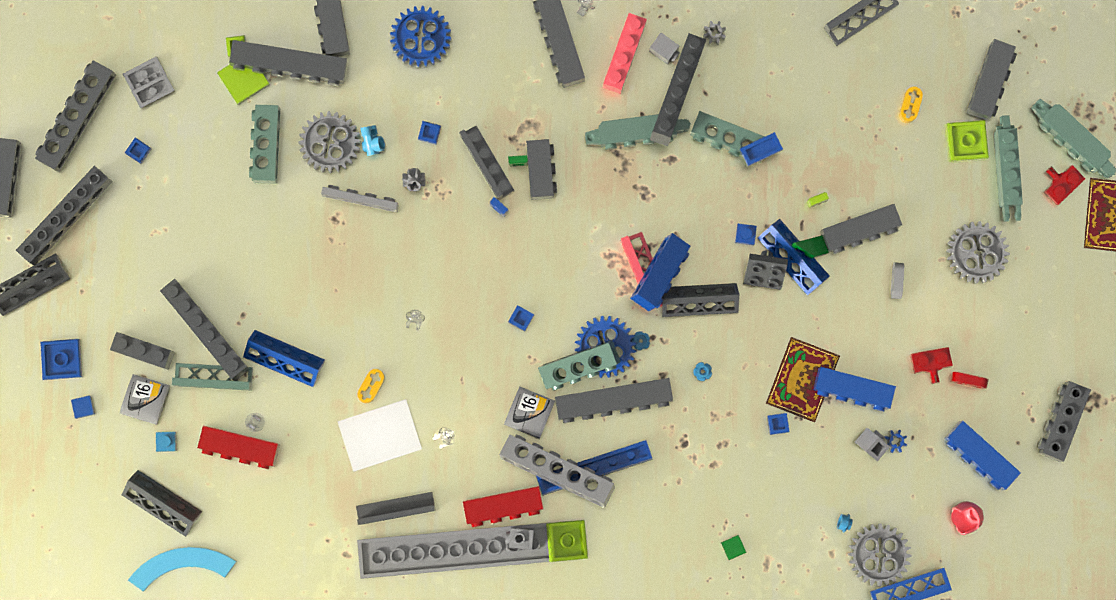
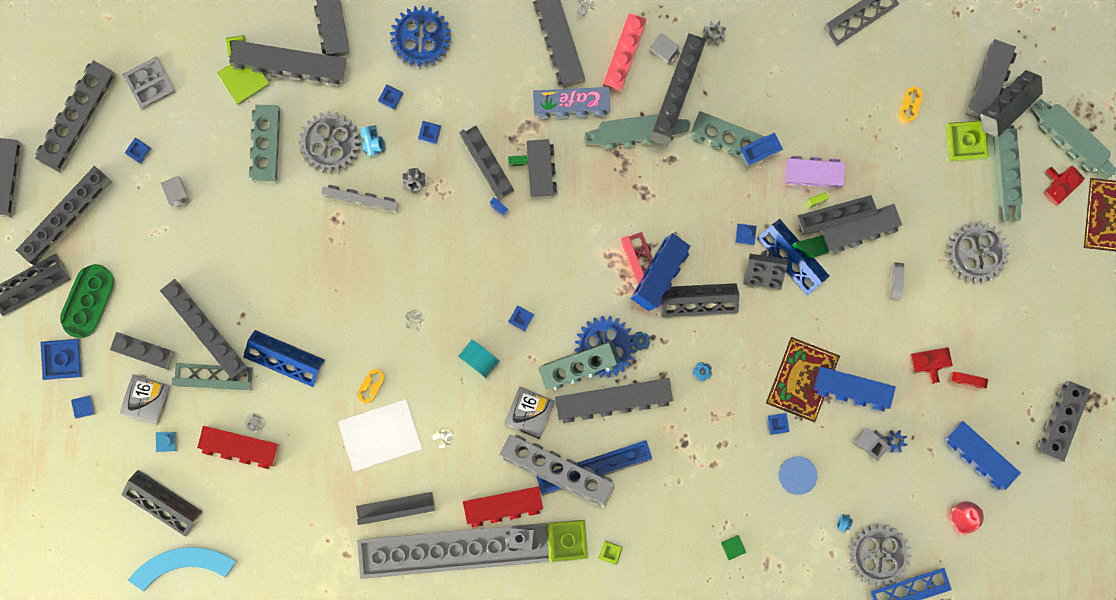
none -> green tile [60,264,115,338]
none -> light grey brick [161,176,189,207]
none -> blue tile [378,84,404,110]
none -> teal piece [458,339,500,379]
none -> sand blue brick [533,87,611,119]
none -> lime tile [598,541,623,565]
none -> medium blue tile [779,456,817,495]
none -> lavender brick [785,156,845,188]
none -> dark grey fence [798,195,878,235]
none -> dark grey brick [980,70,1043,137]

